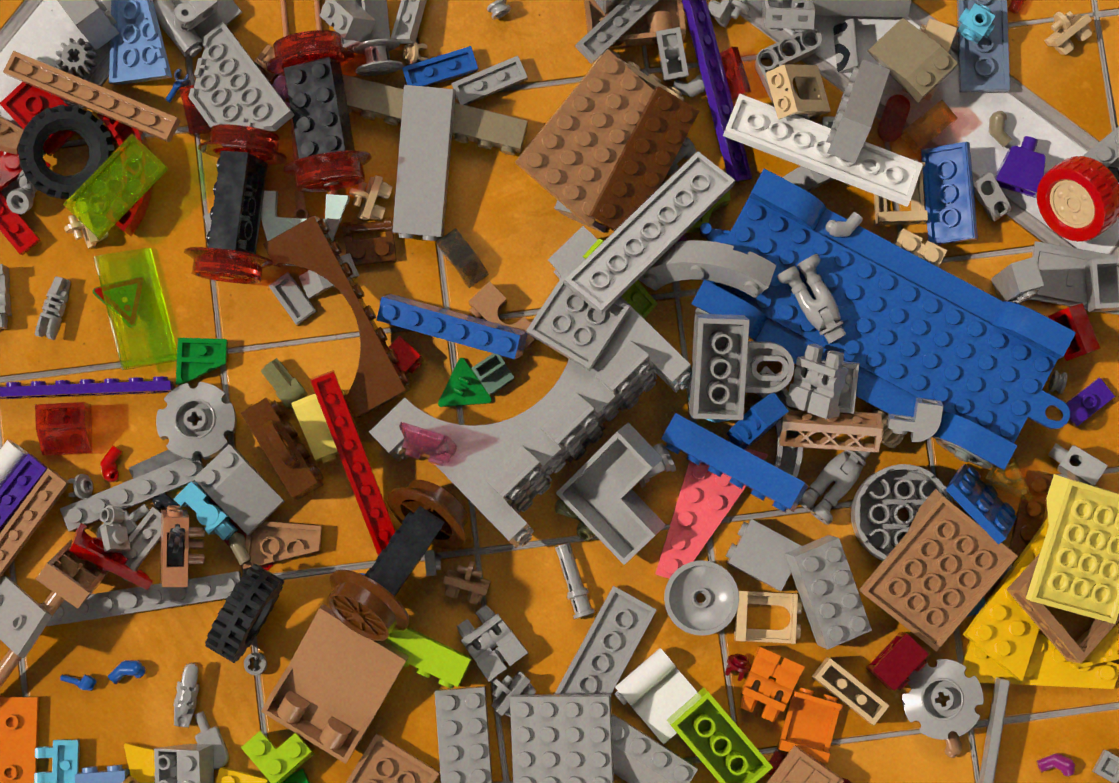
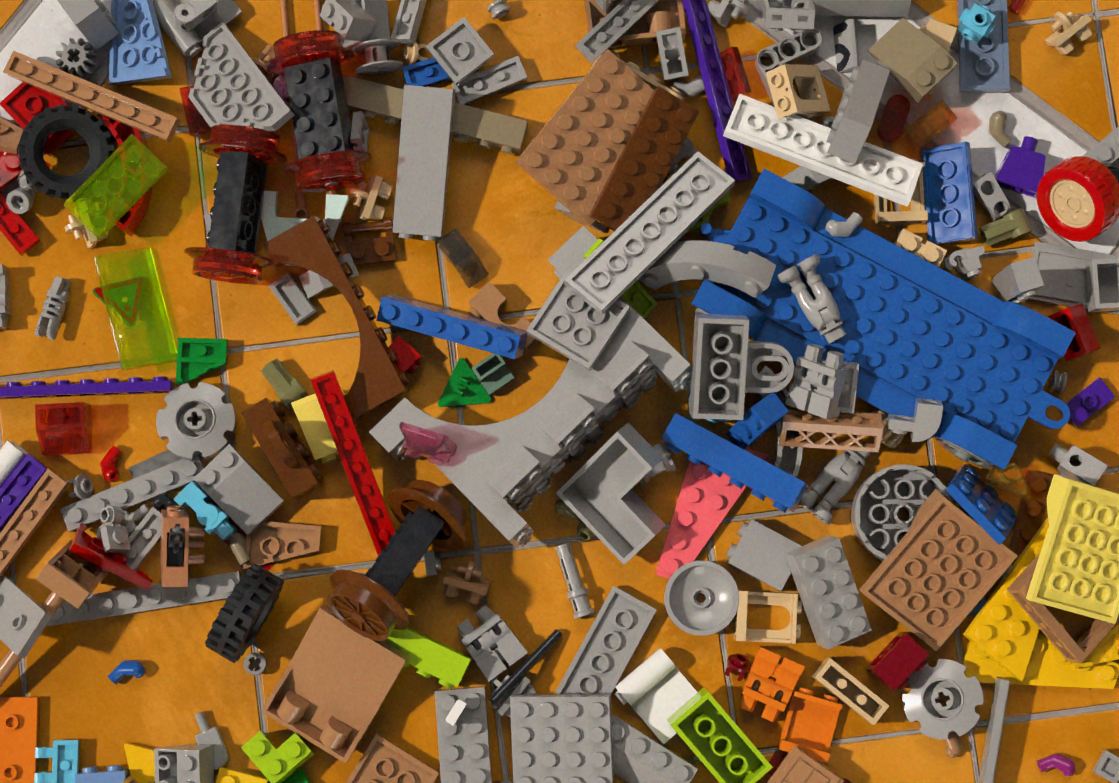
blue hand [60,674,97,691] -> none
blue hand [165,69,189,103] -> none
light grey hinge [173,663,200,727] -> none
none -> light grey tile [350,111,370,159]
none -> light grey plate [426,17,494,86]
none -> white tile [446,698,468,726]
none -> black piece [489,629,563,705]
none -> light grey piece [944,246,985,281]
none -> olive piece [979,208,1032,247]

